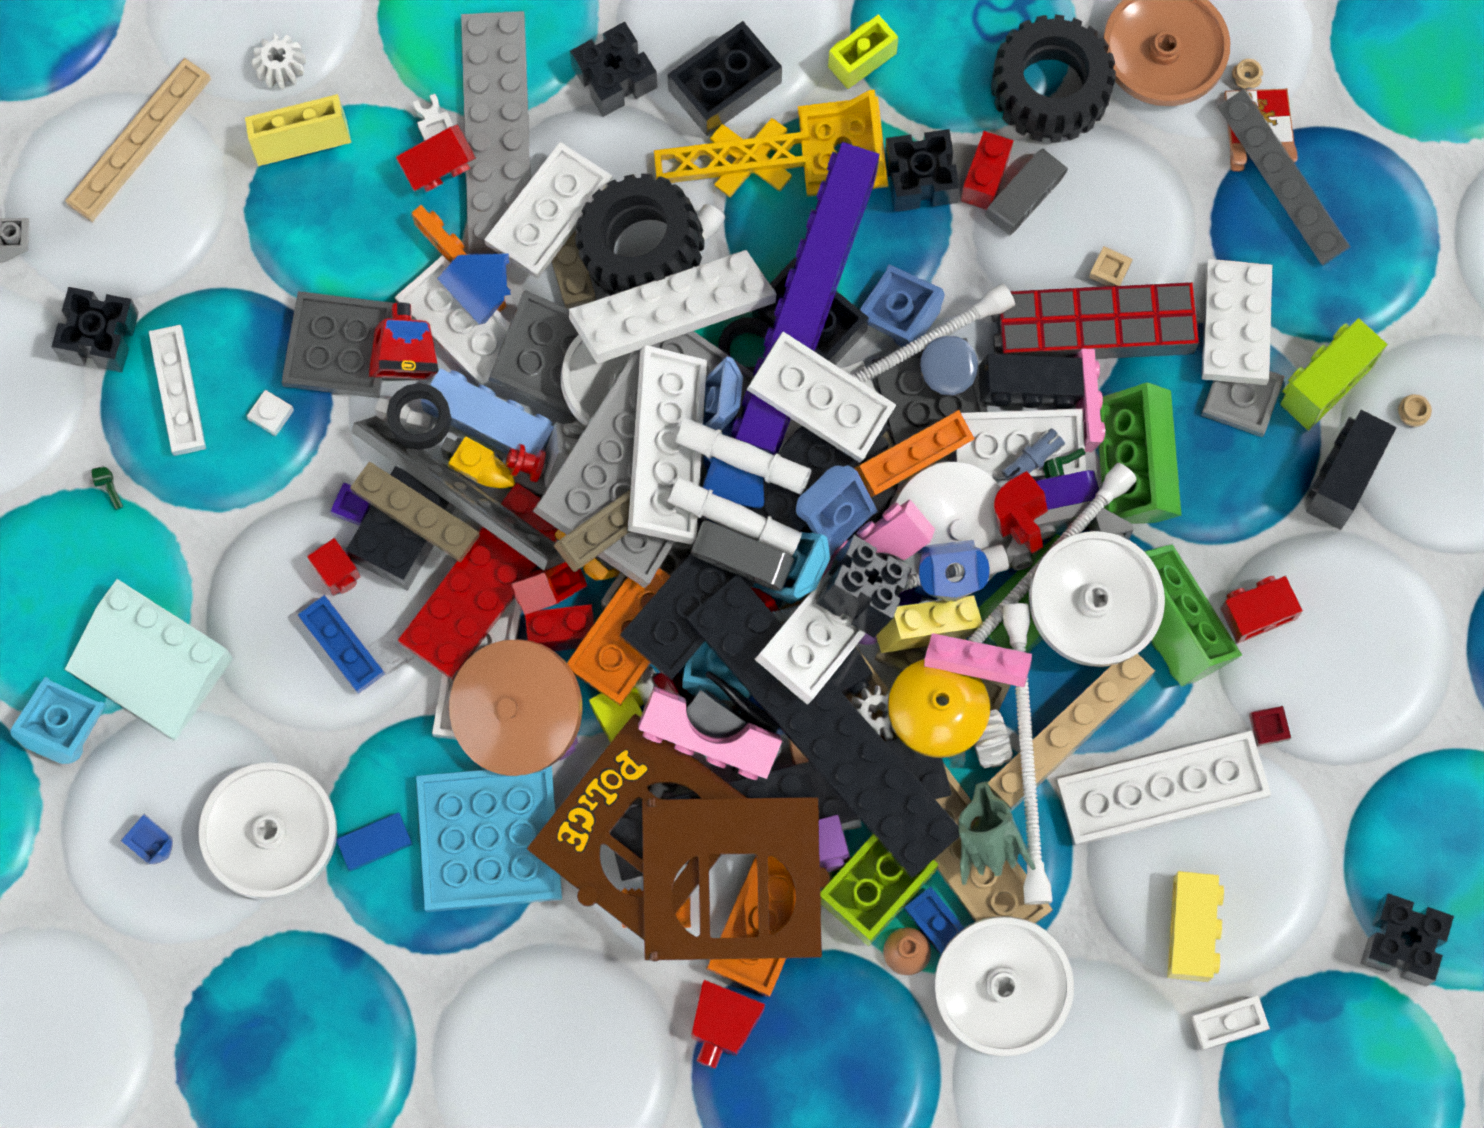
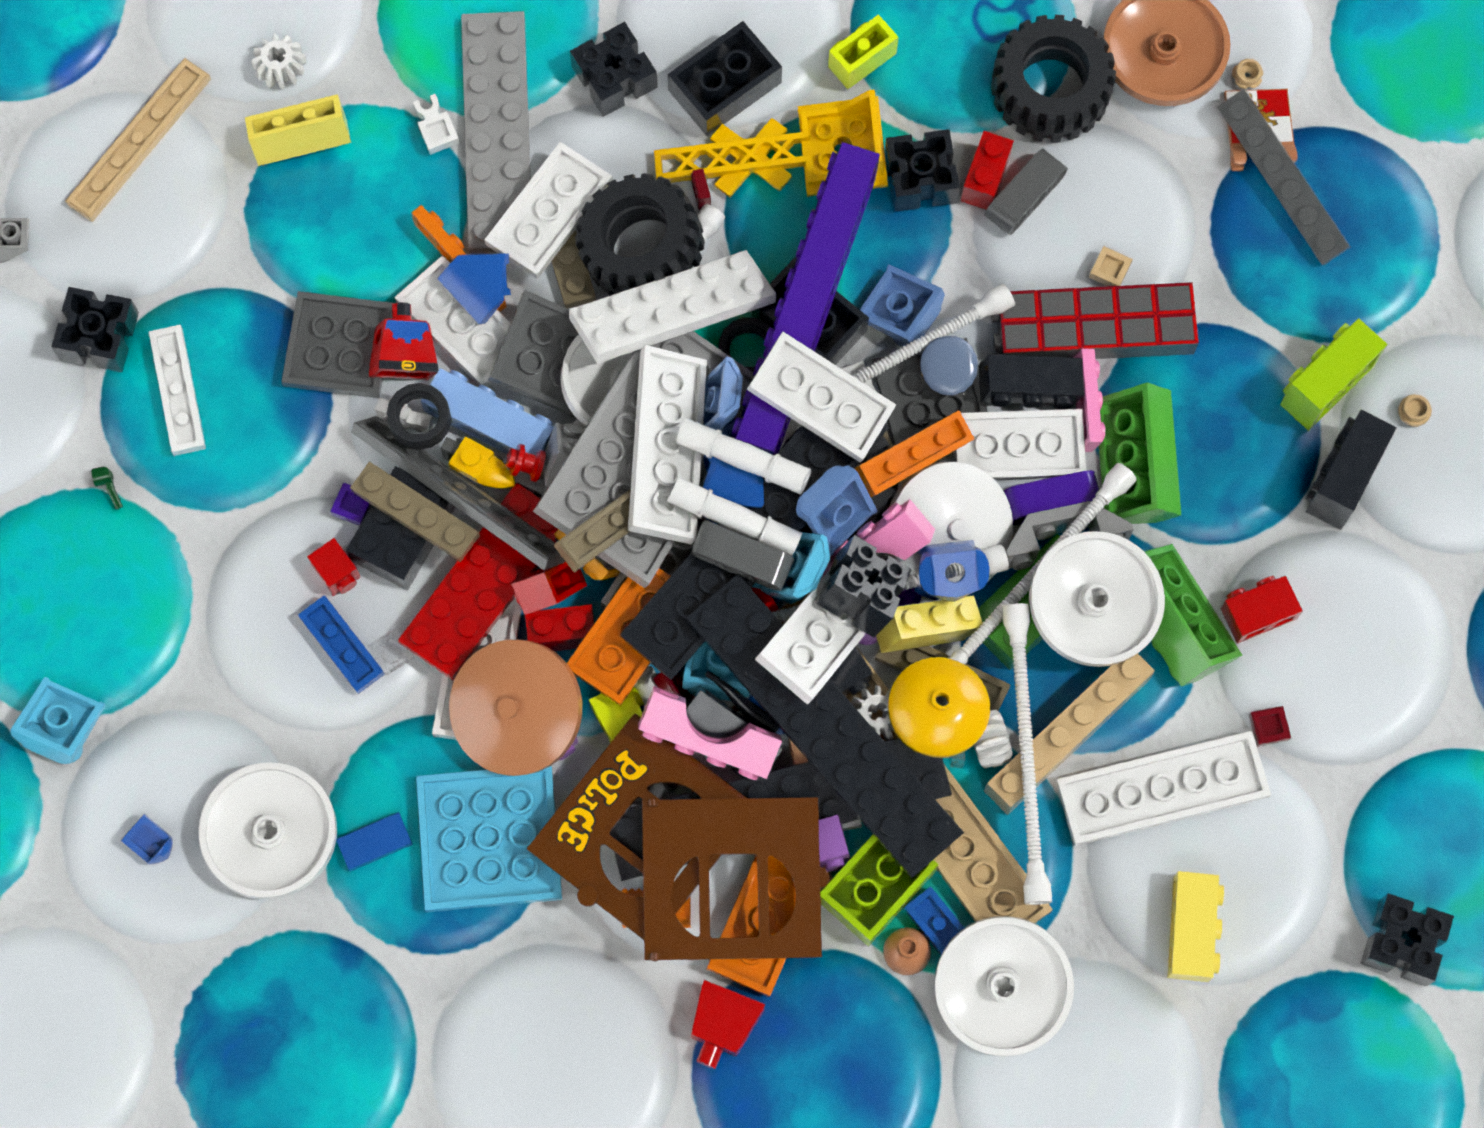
light aqua slope [65,579,233,740] -> none
white plate [247,390,294,436] -> none
red brick [396,124,476,193] -> none
bright pink plate [924,633,1032,687] -> none
sand green piece [958,782,1036,885] -> none
red brick [994,471,1048,553] -> none
sand blue pin [1001,428,1065,480] -> none
dark green hand [1043,447,1086,479] -> none
white plate [1191,996,1270,1051] -> none
light grey tile [1201,371,1285,437] -> none
white plate [1202,259,1272,385] -> none
none -> dark red tile [691,168,711,210]

